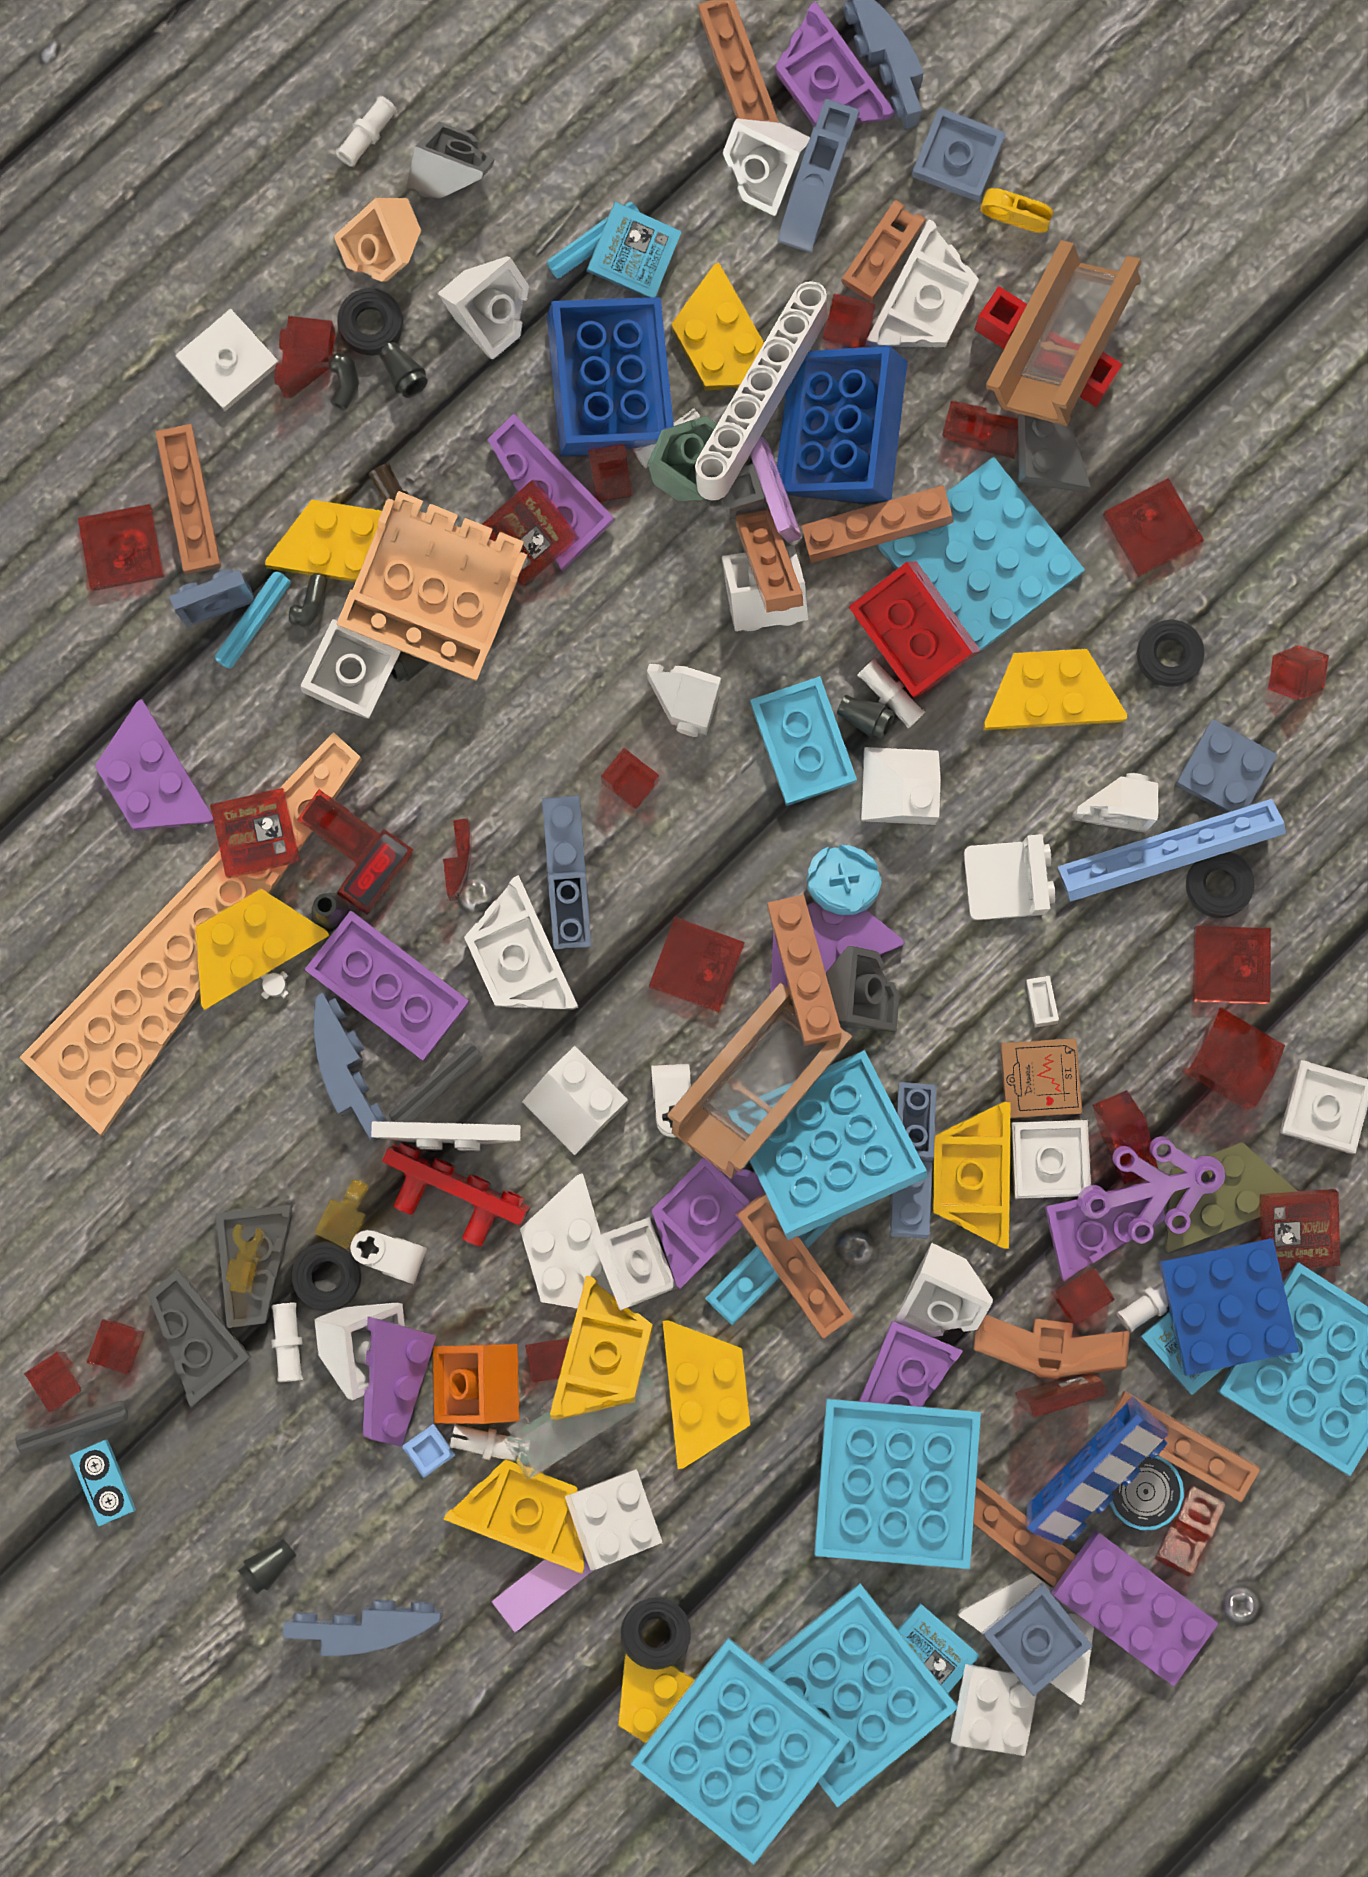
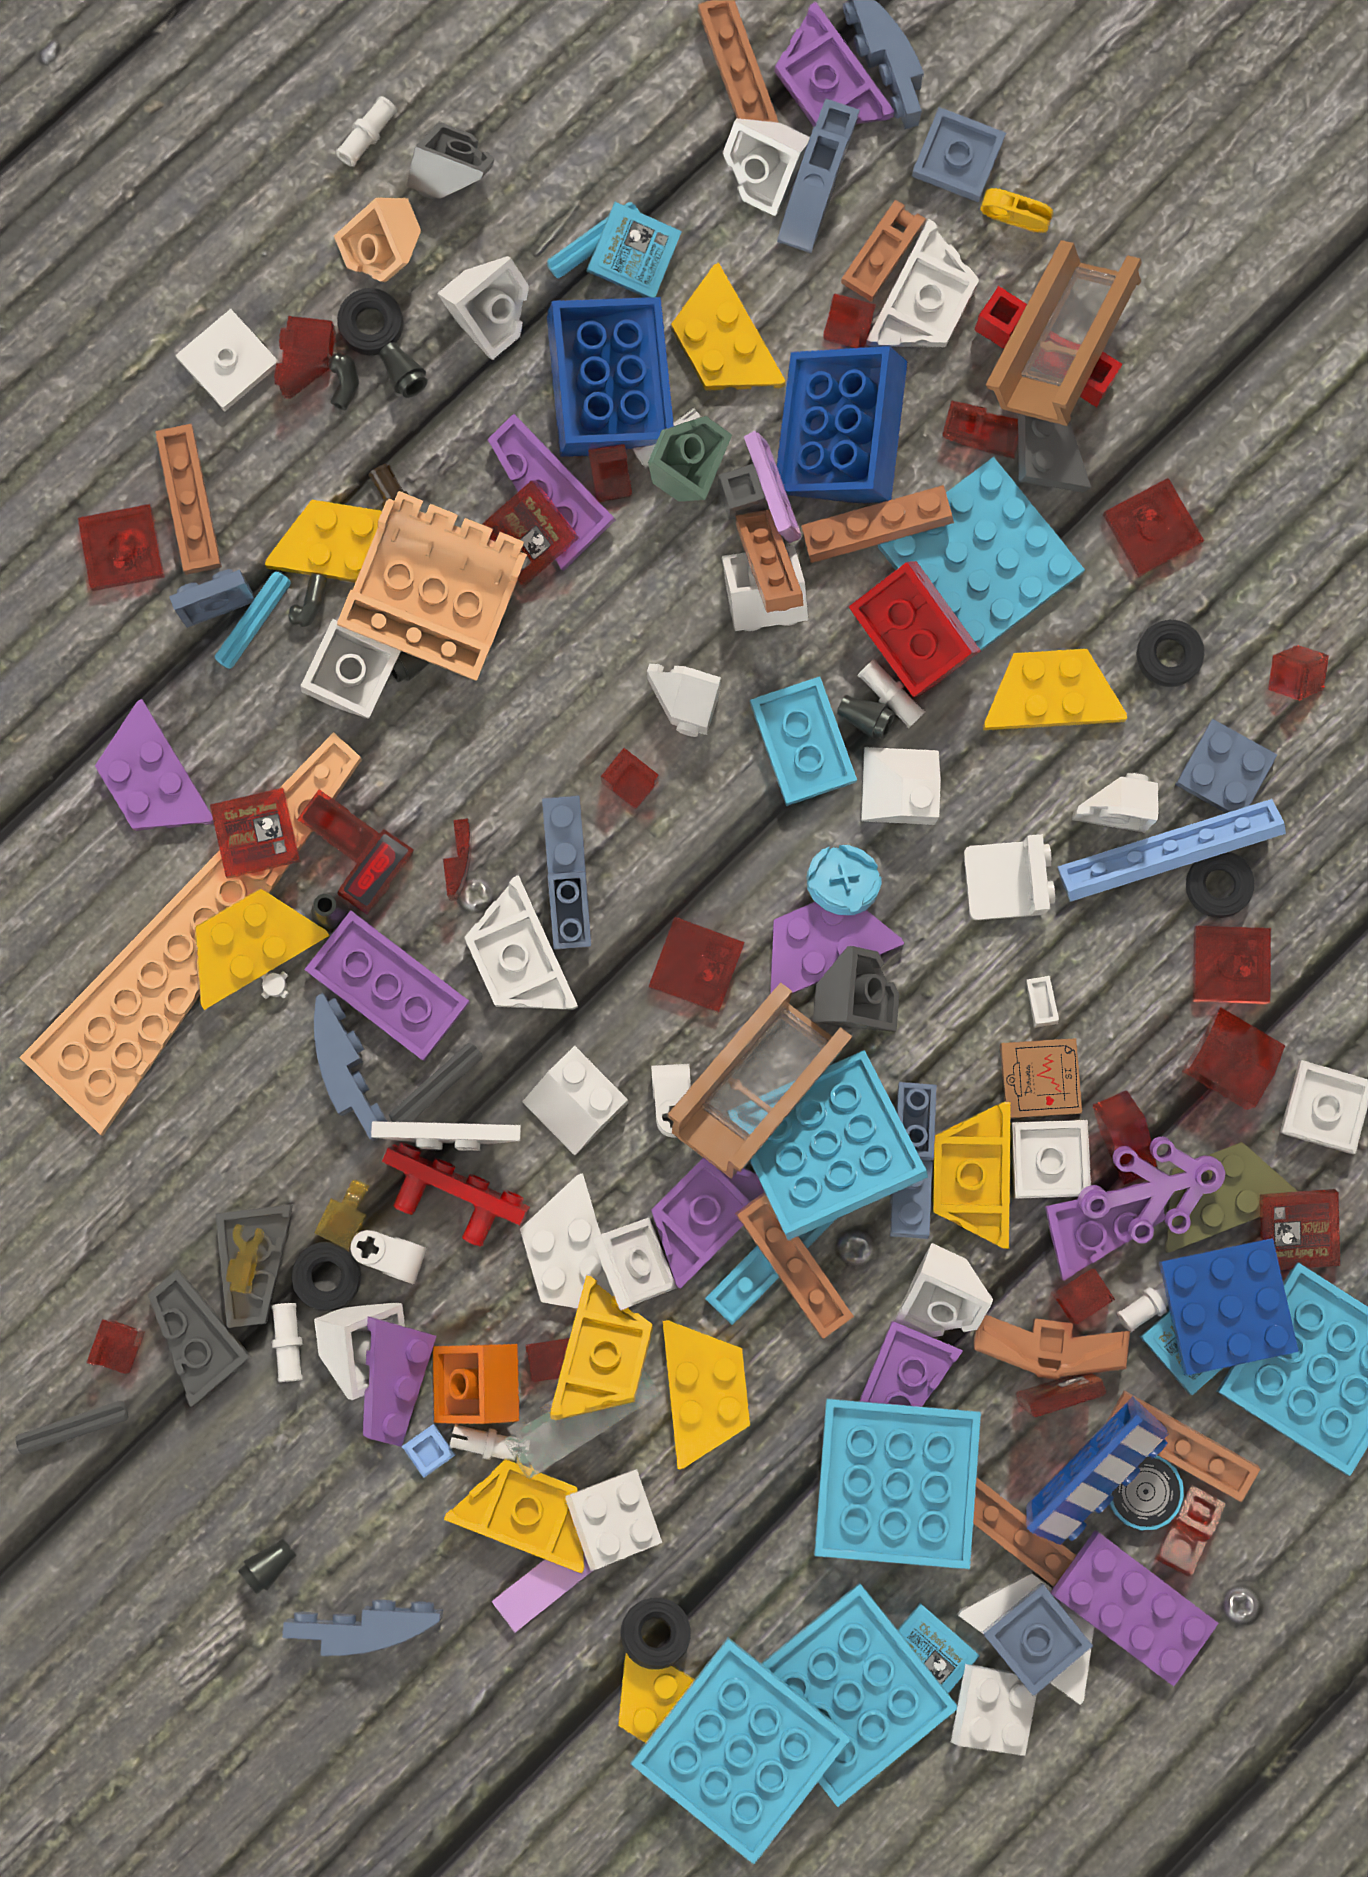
clear red panel [24,1351,81,1412] -> none
tile [70,1439,136,1527] -> none
white beam [695,281,827,500] -> none
nougat plate [767,894,842,1046] -> none

